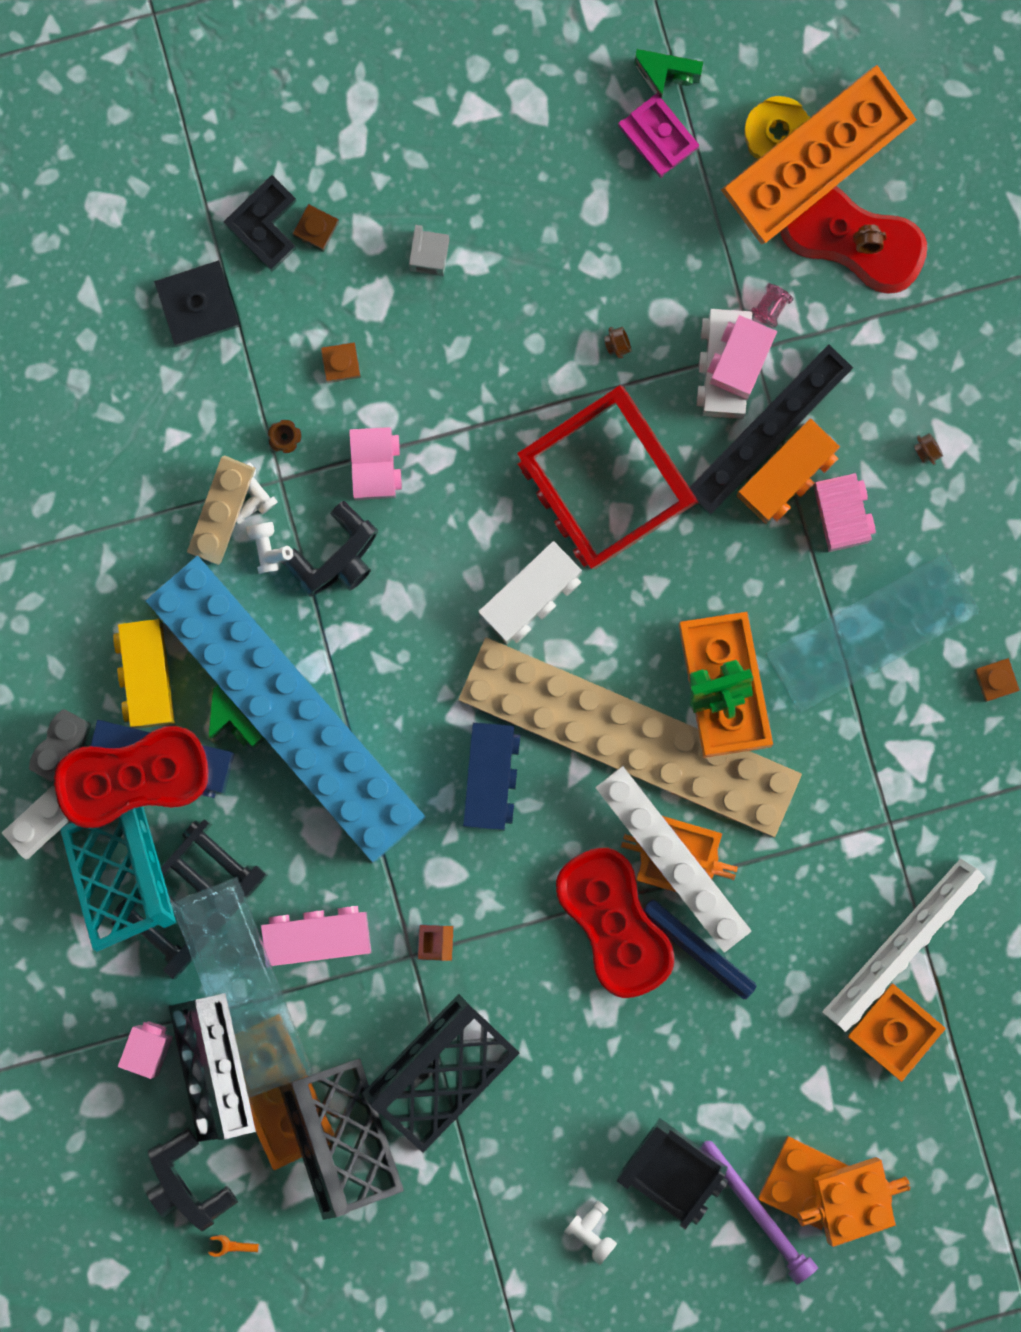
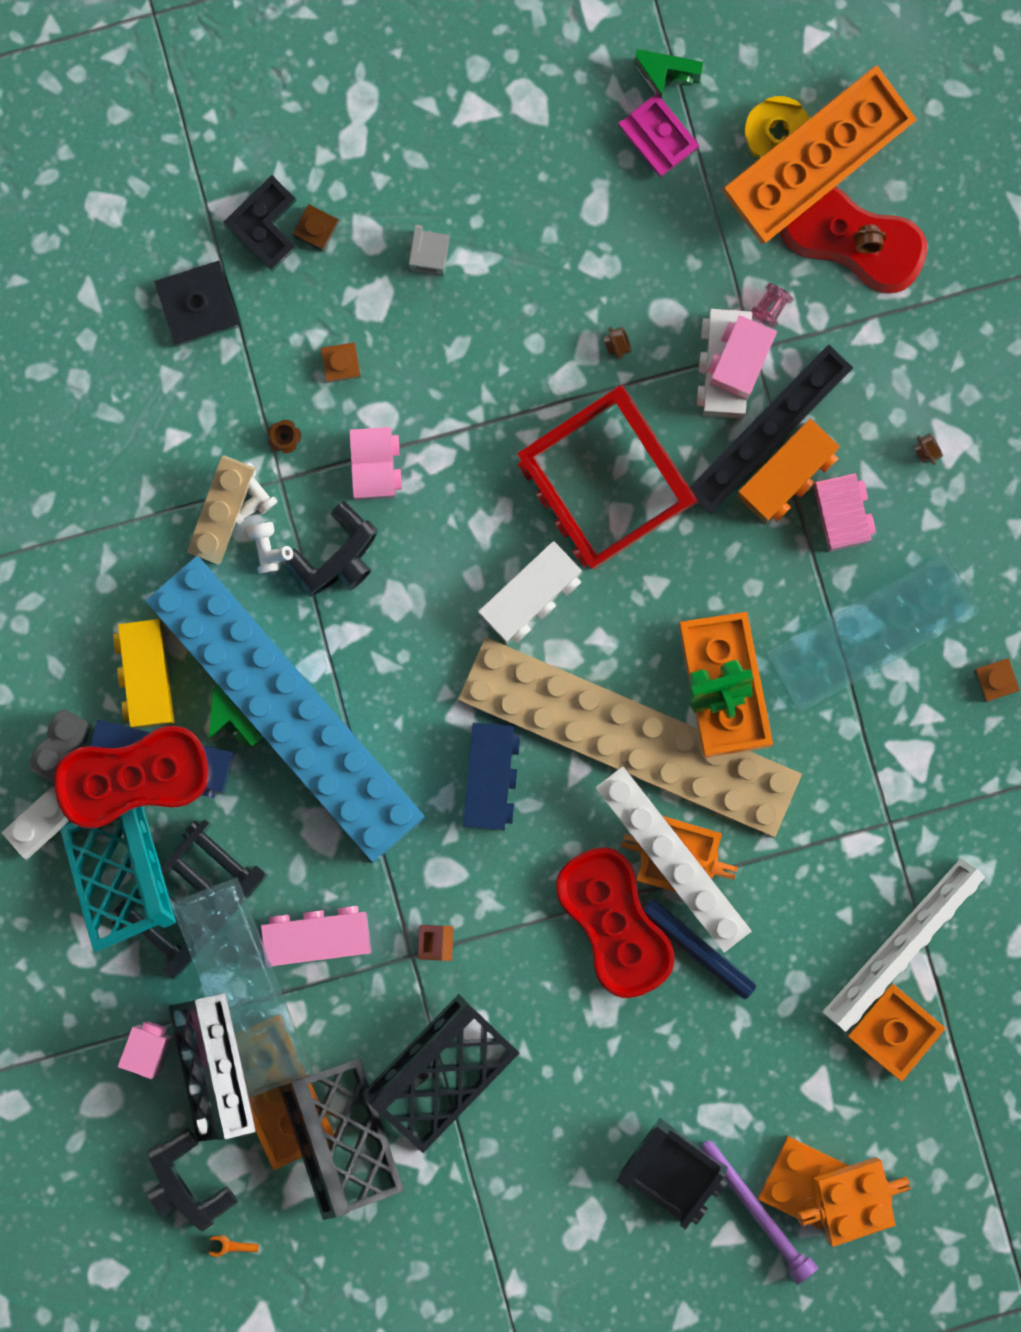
white piece [564,1201,617,1265] -> none

